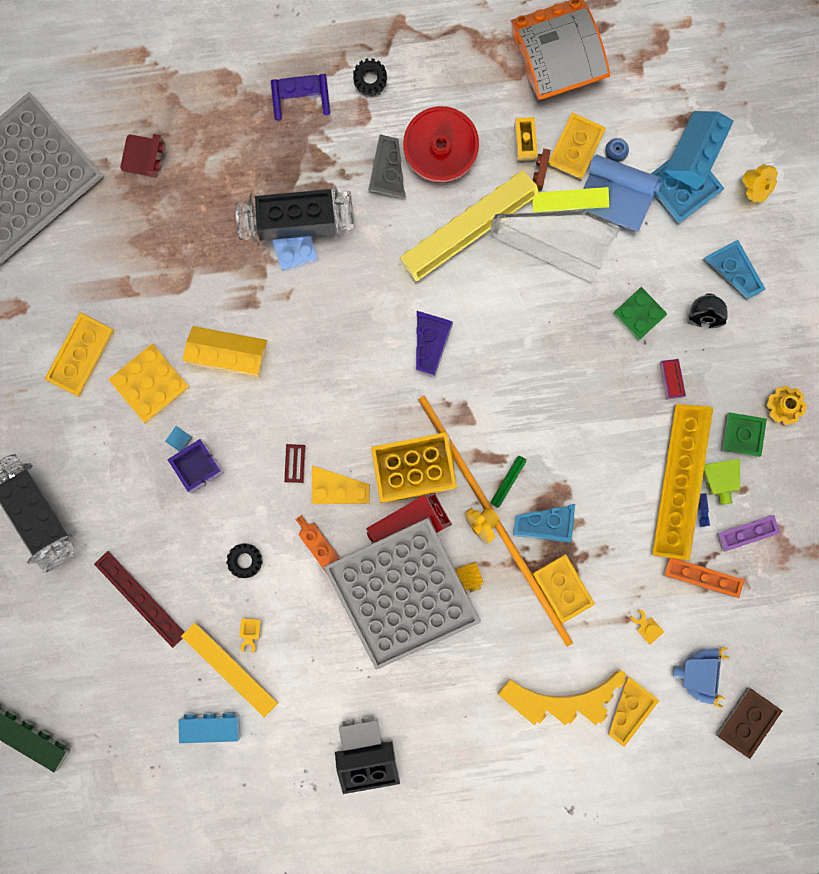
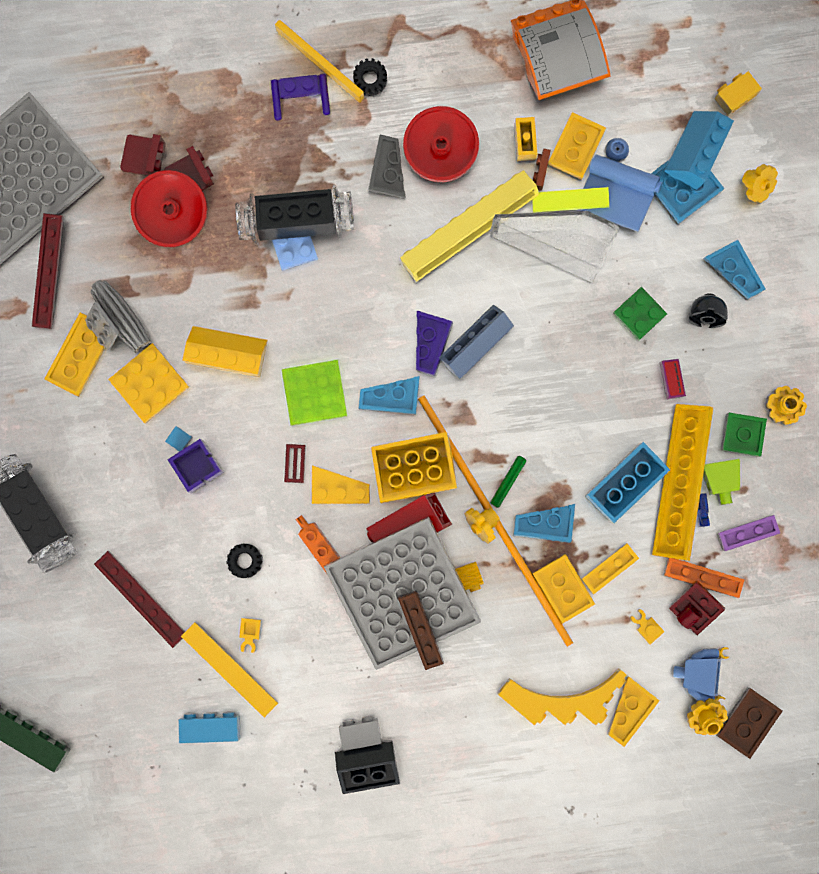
none -> dark red tile [32,213,64,329]
none -> light grey plate [85,280,150,353]
none -> red dish [131,170,208,247]
none -> dark red bracket [164,146,214,190]
none -> yellow tile [275,20,364,103]
none -> clear neon green plate [282,360,347,426]
none -> dark azure wing [359,376,420,415]
none -> reddish brown tile [398,590,444,670]
none -> sand blue brick [439,304,514,379]
none -> yellow plate [581,543,639,594]
none -> dark azure slope [585,442,670,523]
none -> dark red plate [669,581,725,636]
none -> yellow plant [687,698,728,735]
none -> yellow brick [714,71,762,116]

